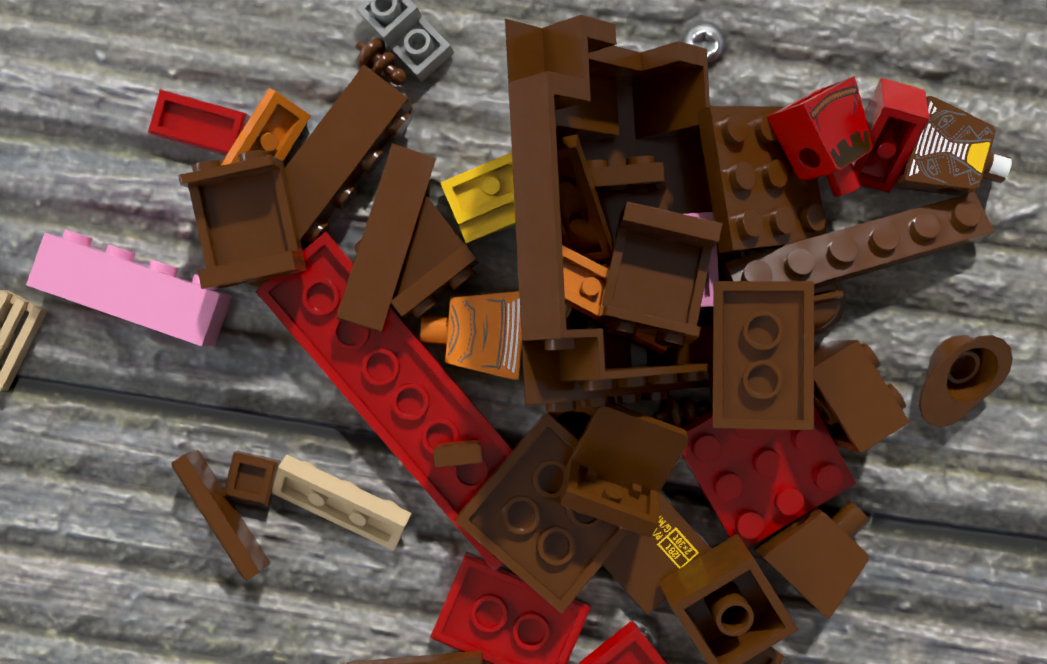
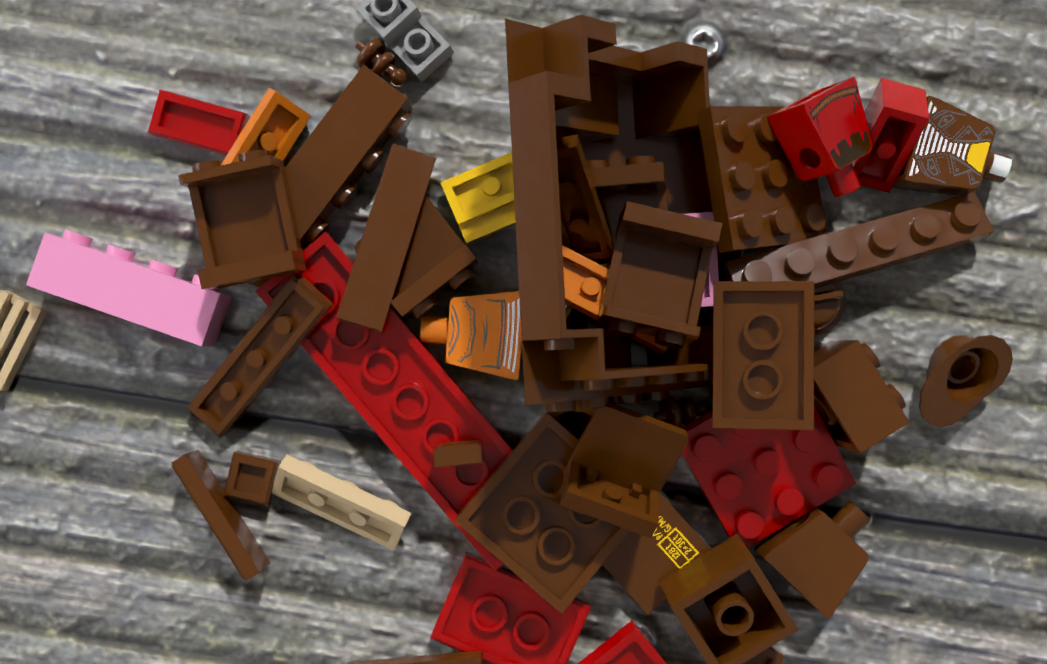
none -> reddish brown tile [187,273,334,438]

